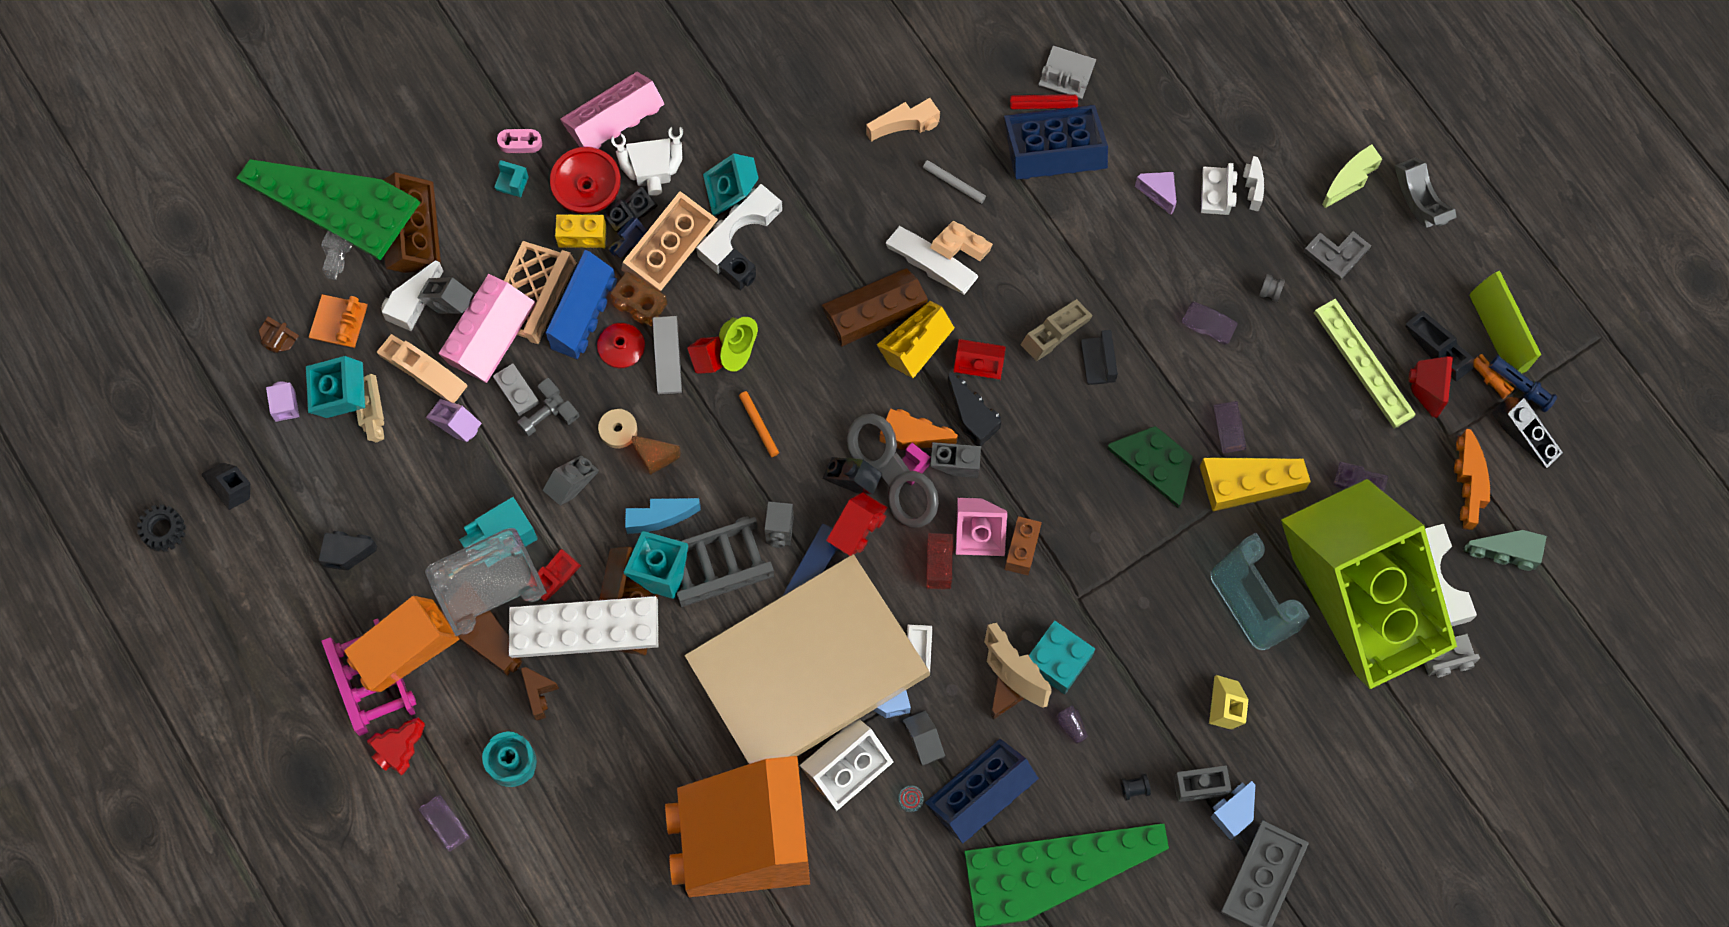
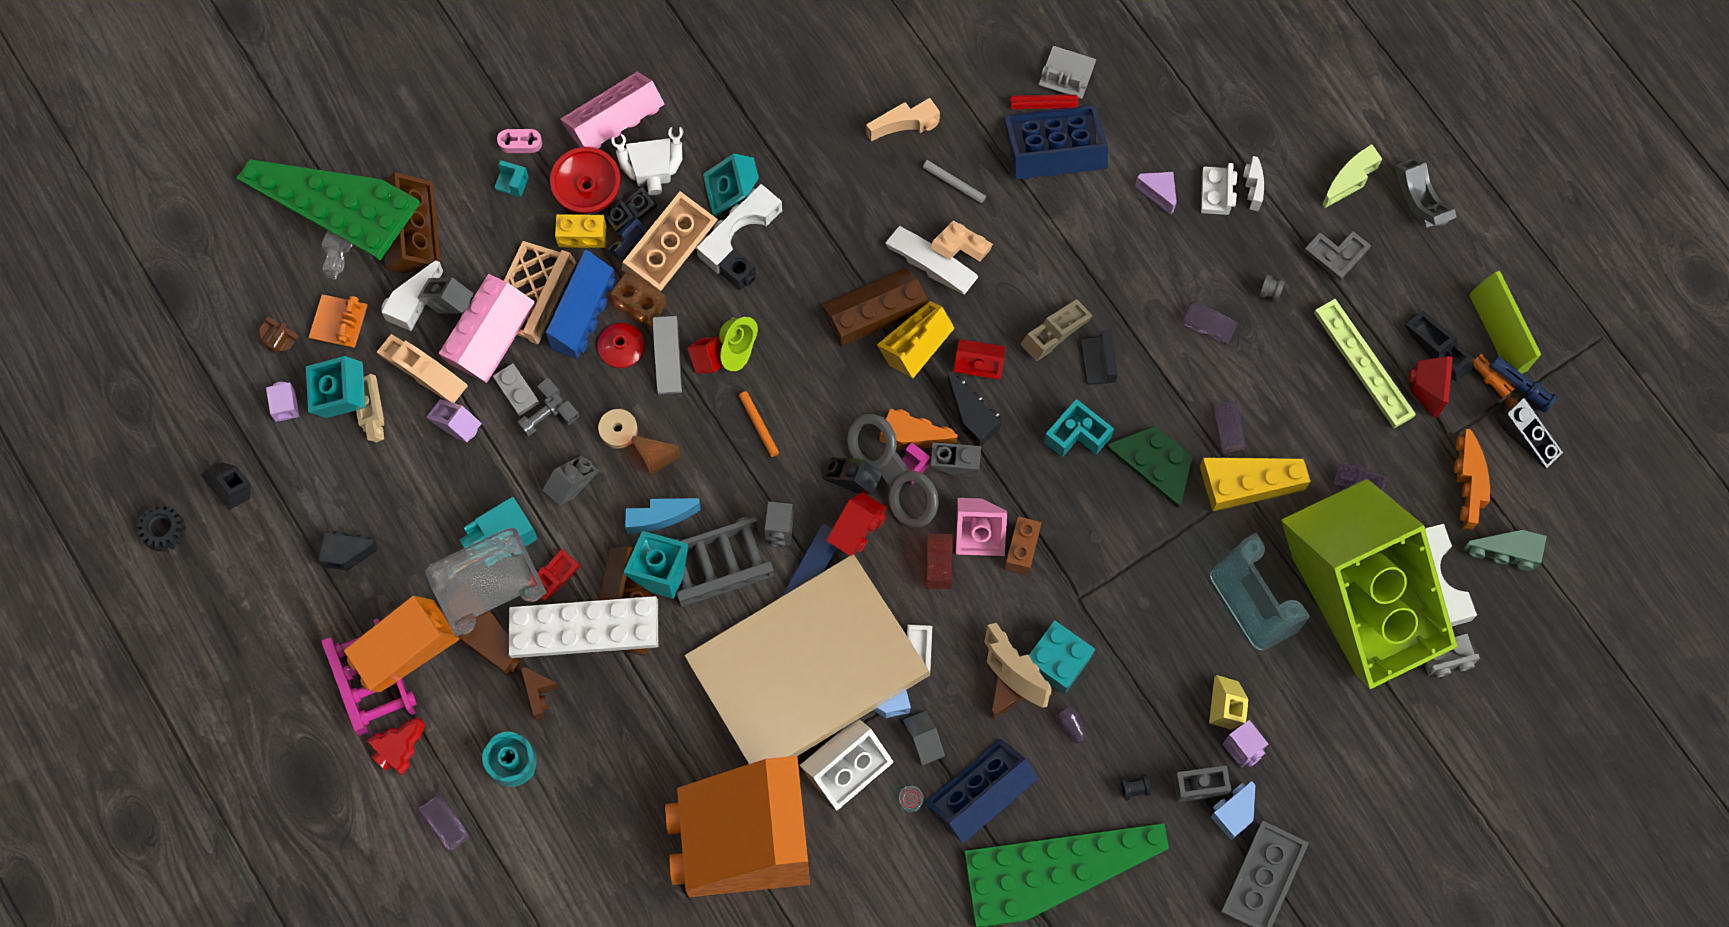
none -> teal brick [1044,399,1114,458]
none -> lavender brick [1222,720,1268,768]

